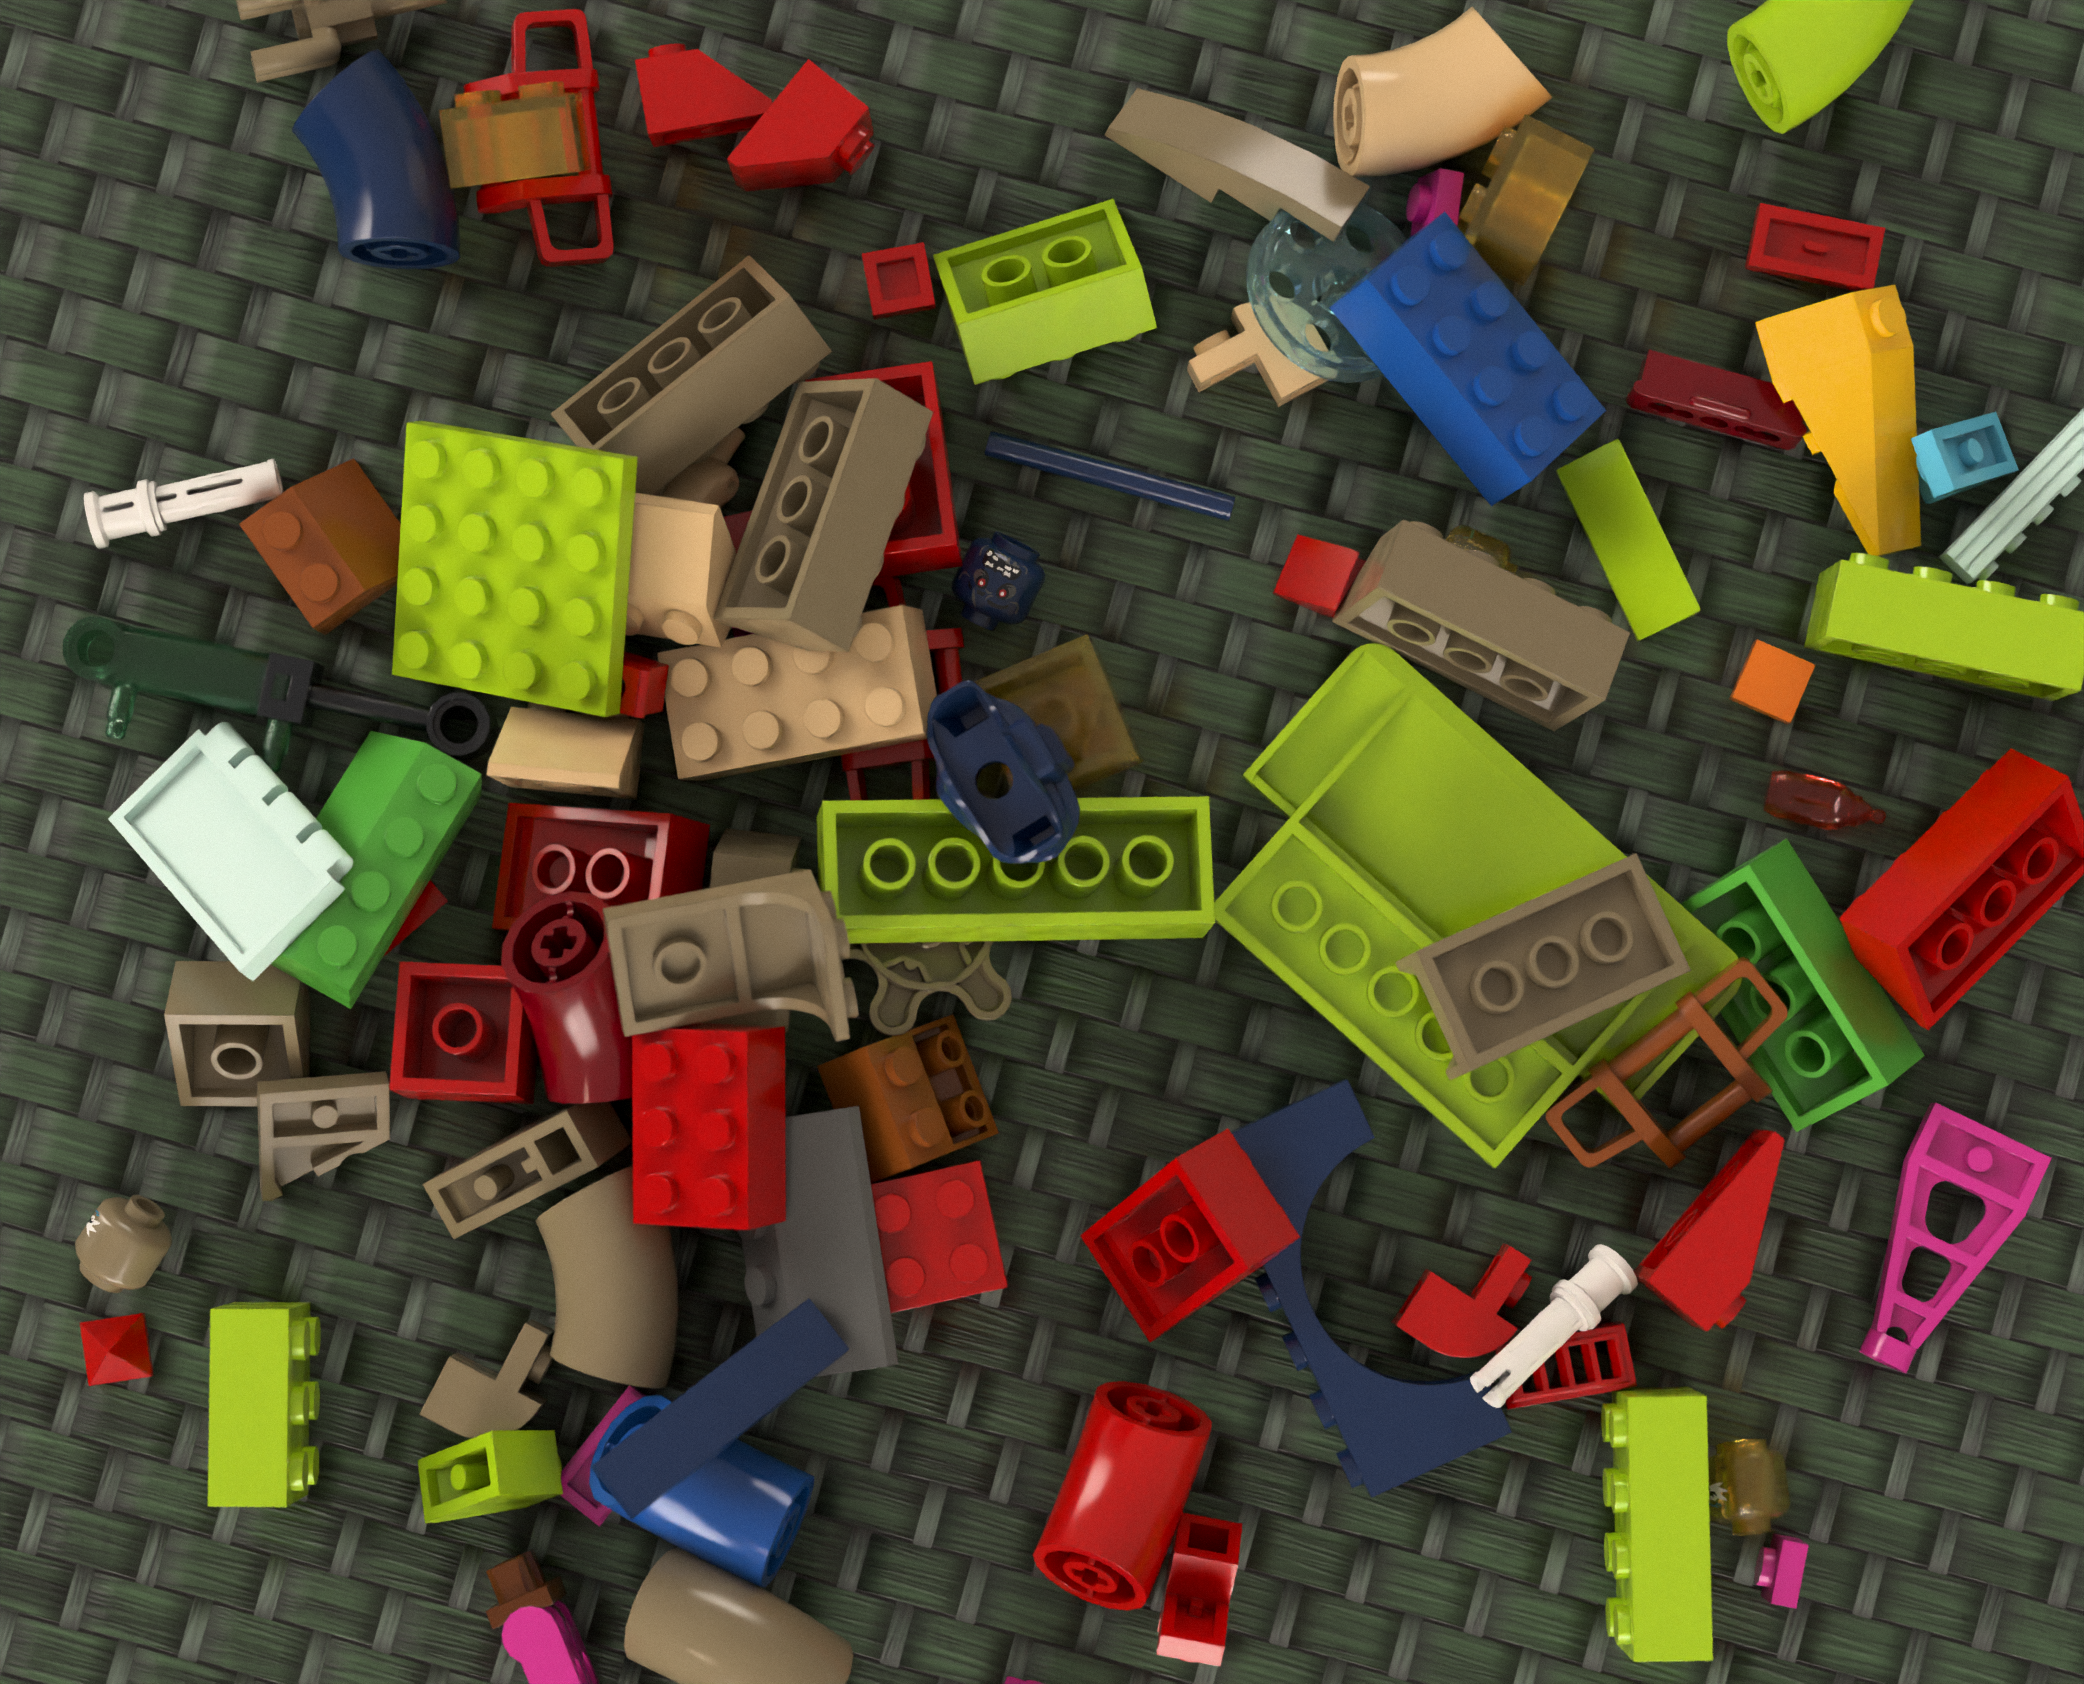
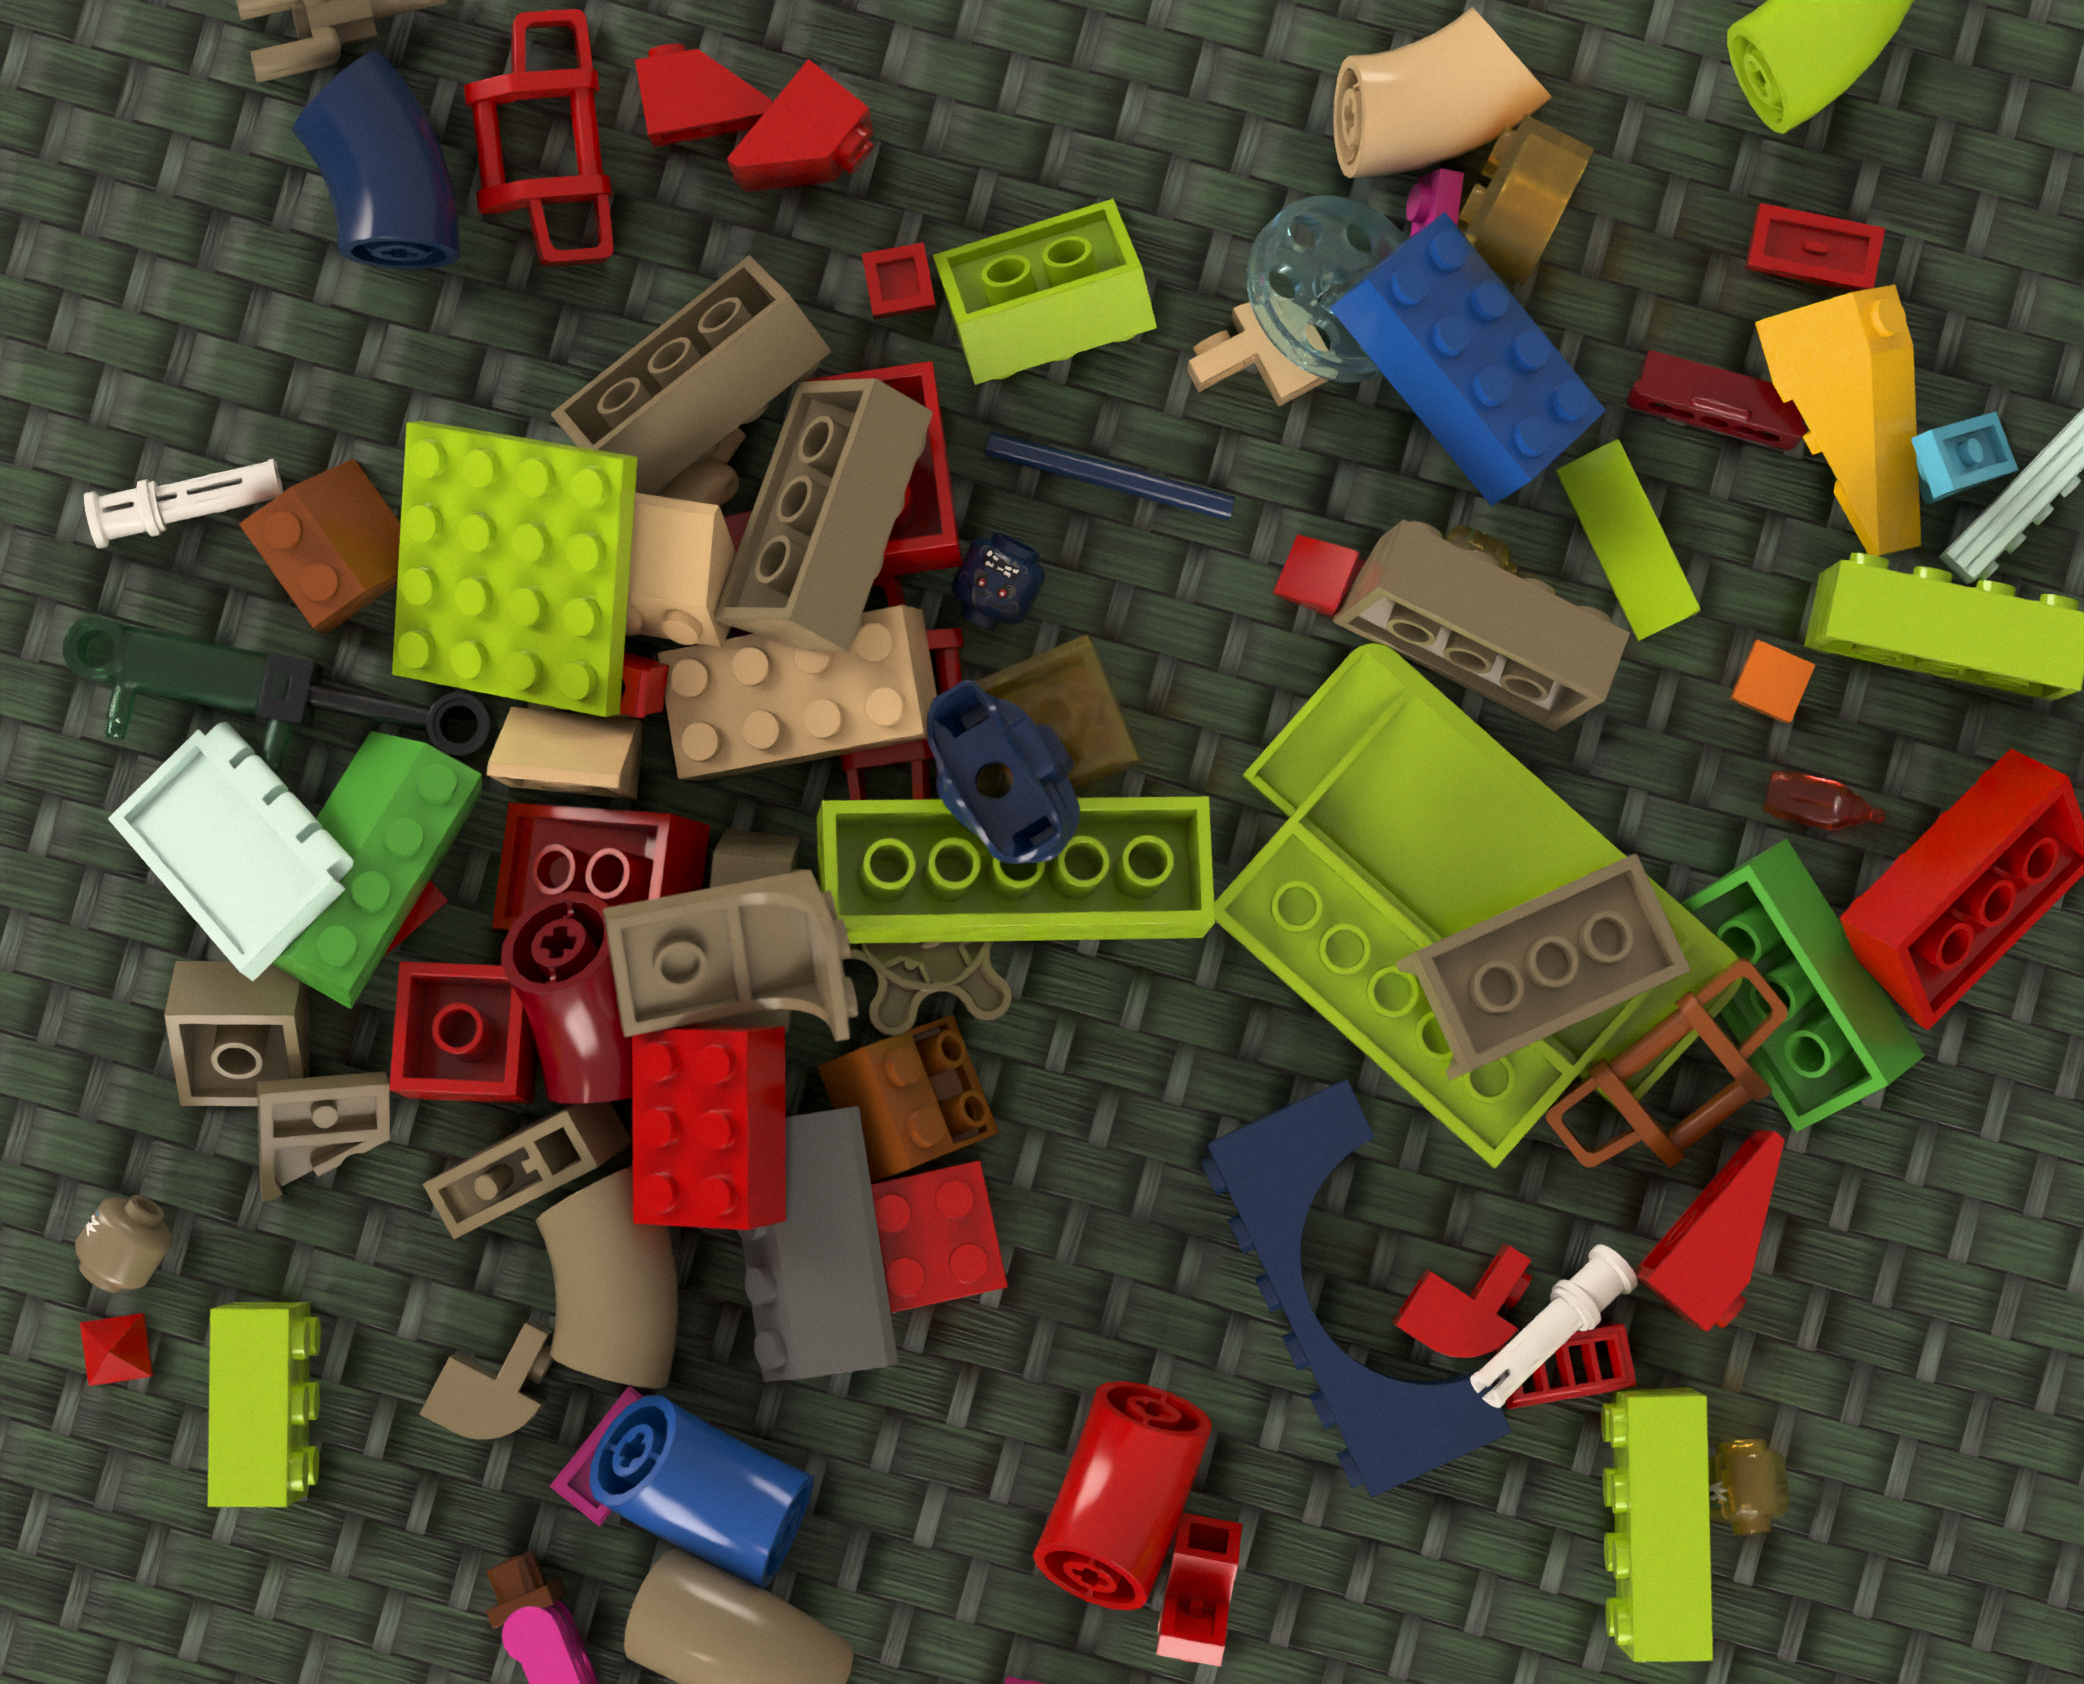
lime slope [417,1430,563,1523] -> none
clear yellow brick [439,81,592,188] -> none
dark blue slope [591,1298,849,1520] -> none
red slope [1080,1128,1300,1343] -> none
dark tan slope [1105,88,1370,242] -> none
dark pink plate [1754,1533,1809,1609] -> none
dark pink plate [1859,1102,2052,1374] -> none

